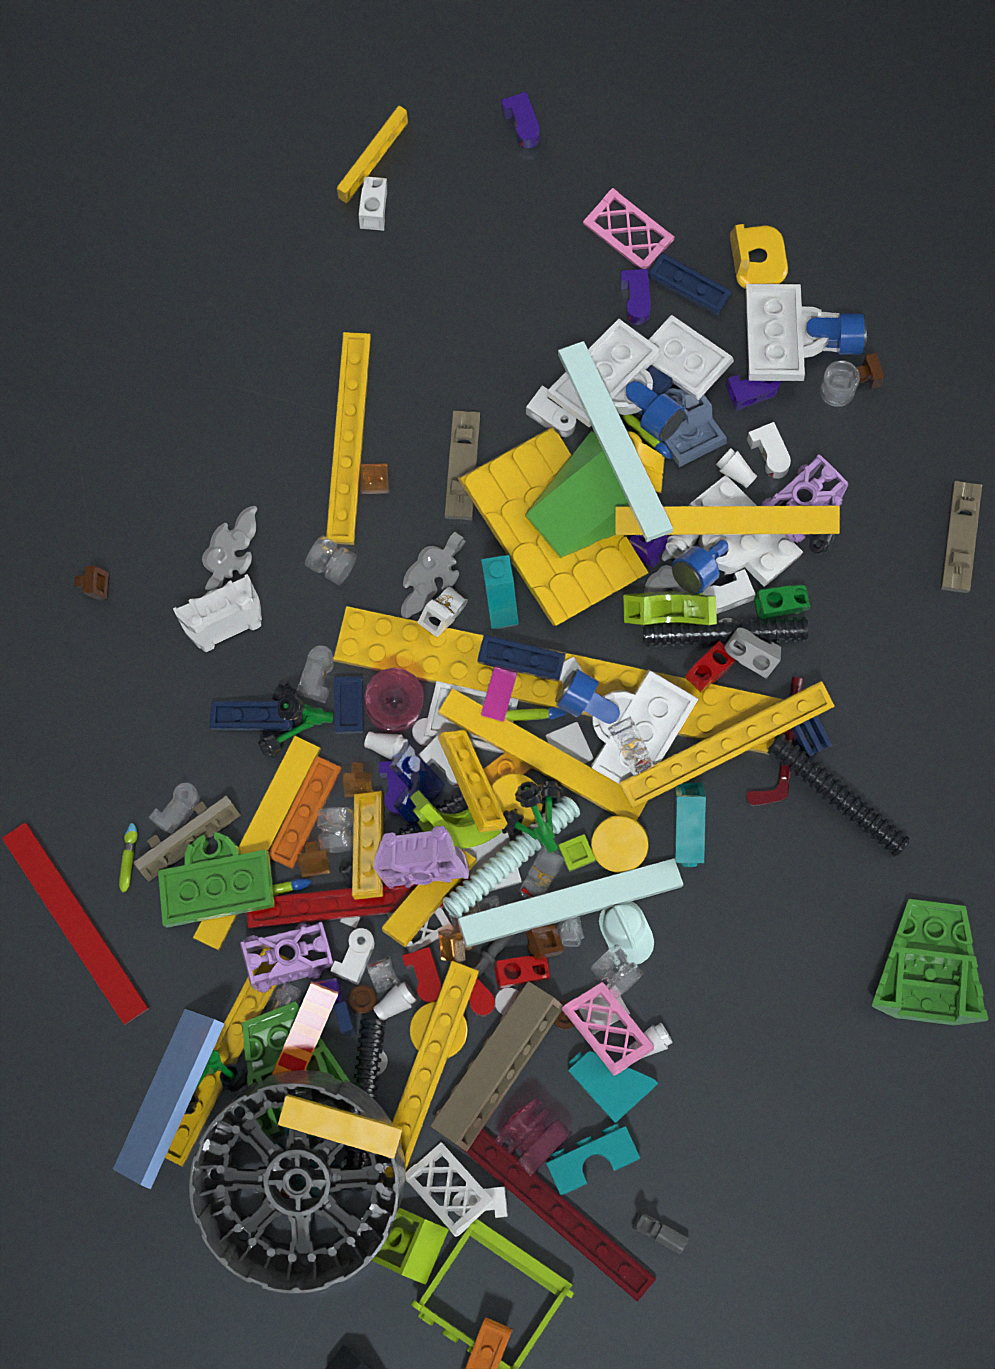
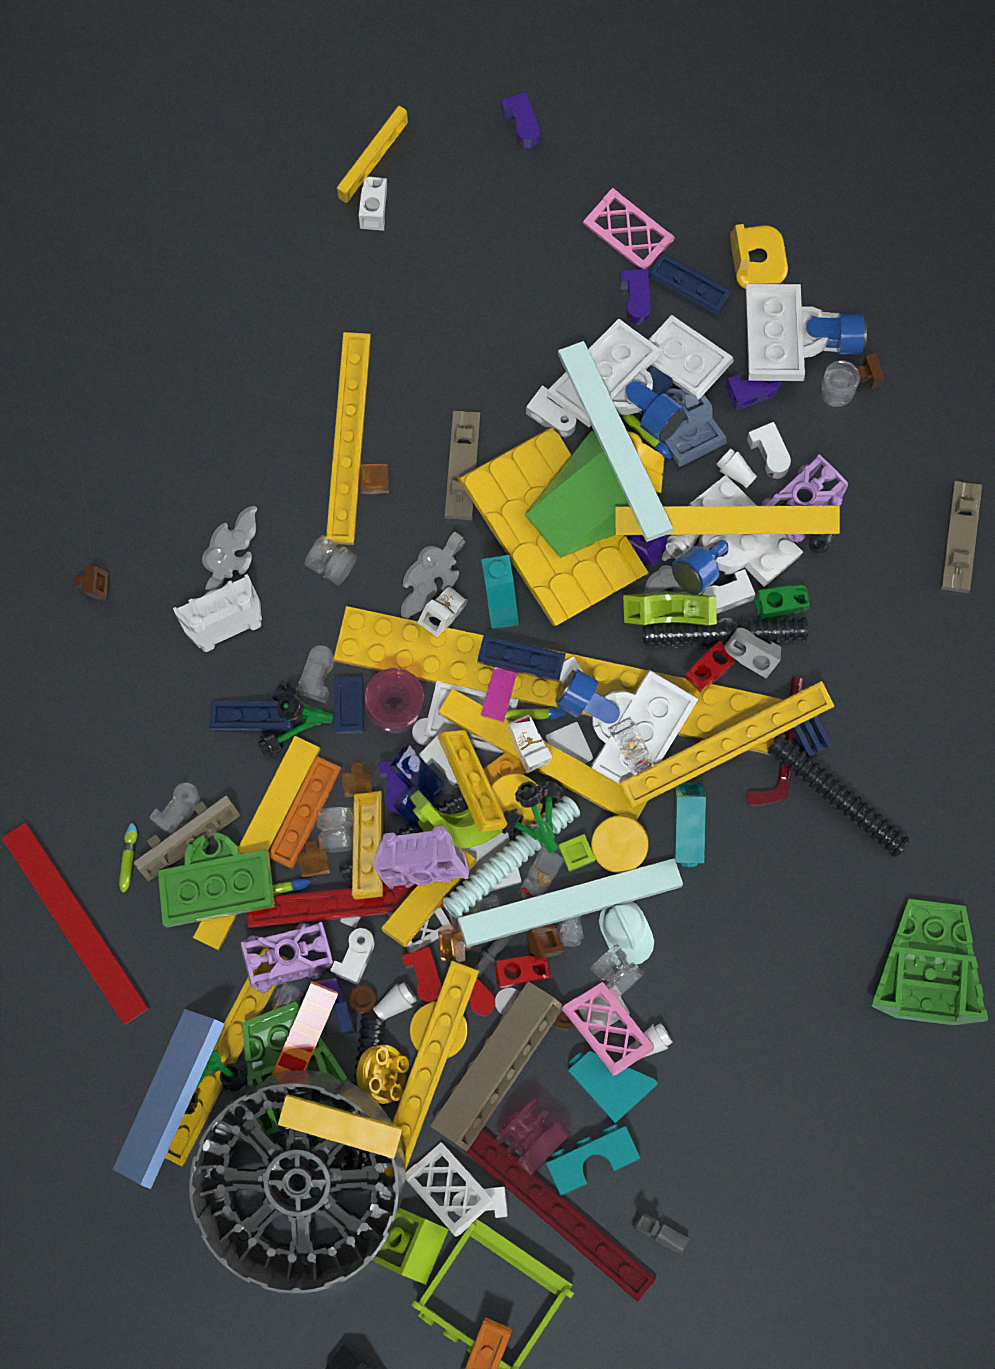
white cone [364,731,408,761] -> none
clear leg [366,956,401,993] -> none
none -> yellow tile [356,1045,409,1104]
none -> white leg [507,715,552,774]

